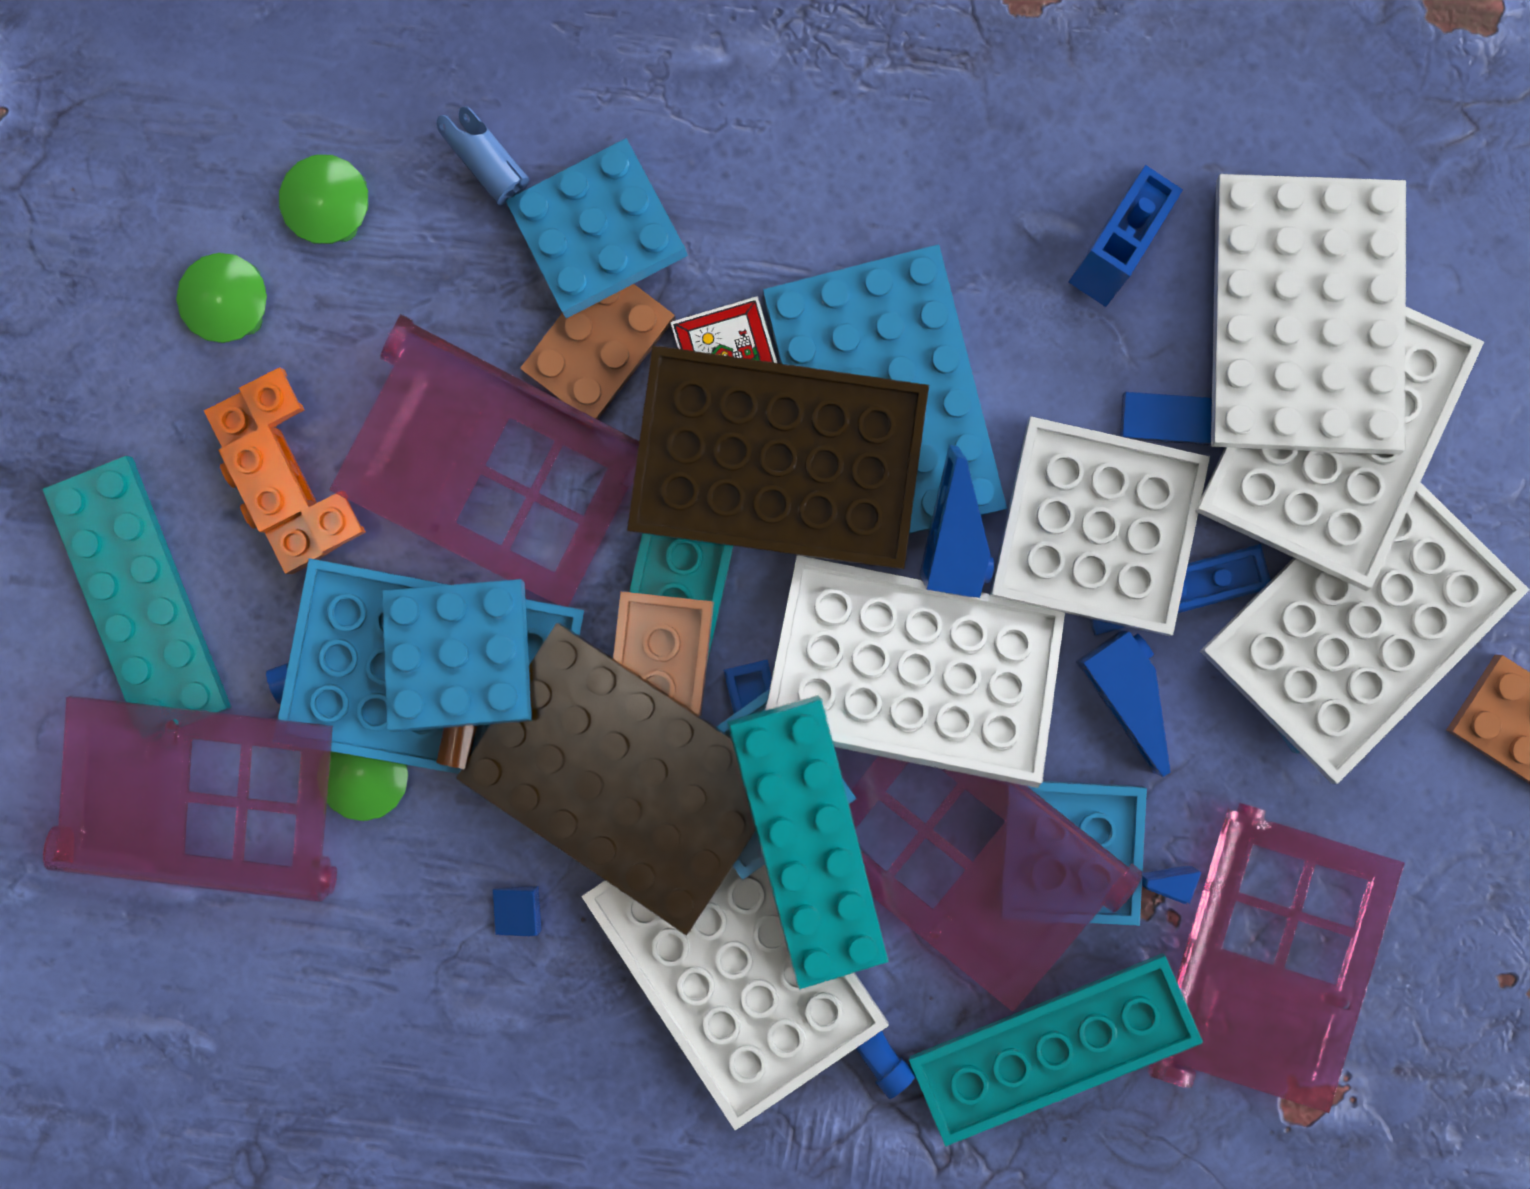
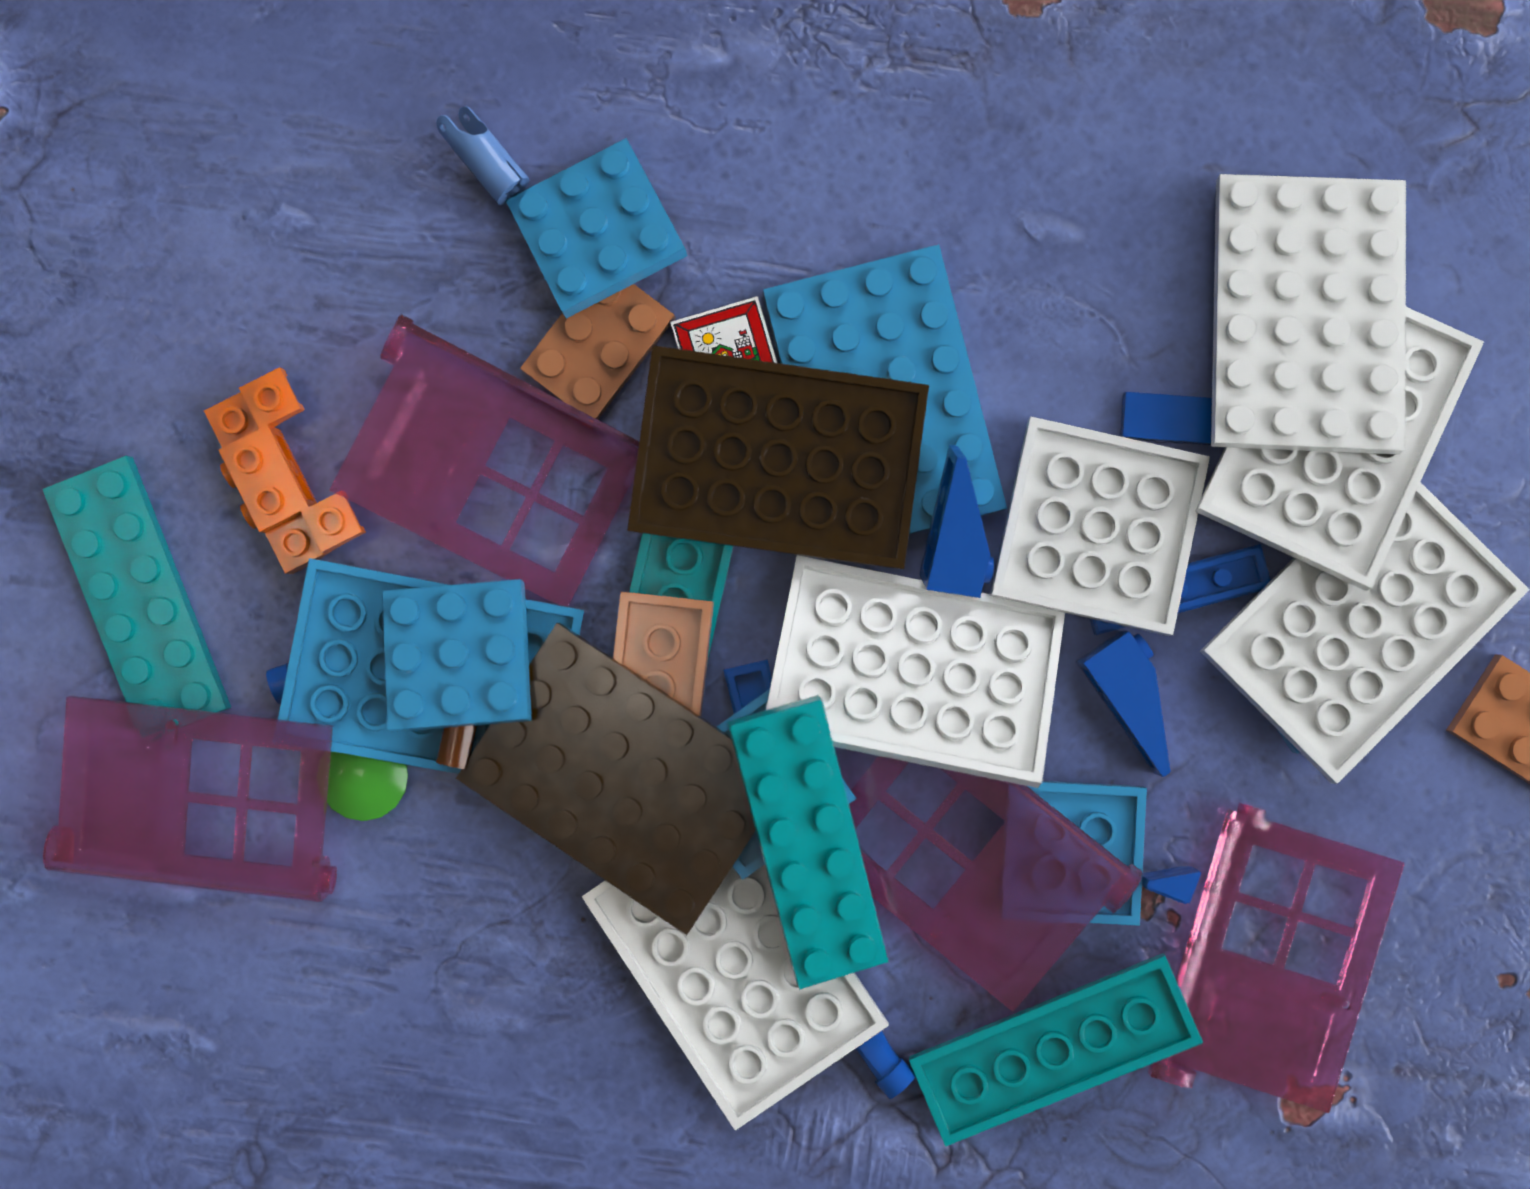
bright green dish [176,252,267,343] -> none
bright green dish [279,155,368,244] -> none
blue slope [493,886,542,937] -> none
blue slope [1068,165,1183,307] -> none

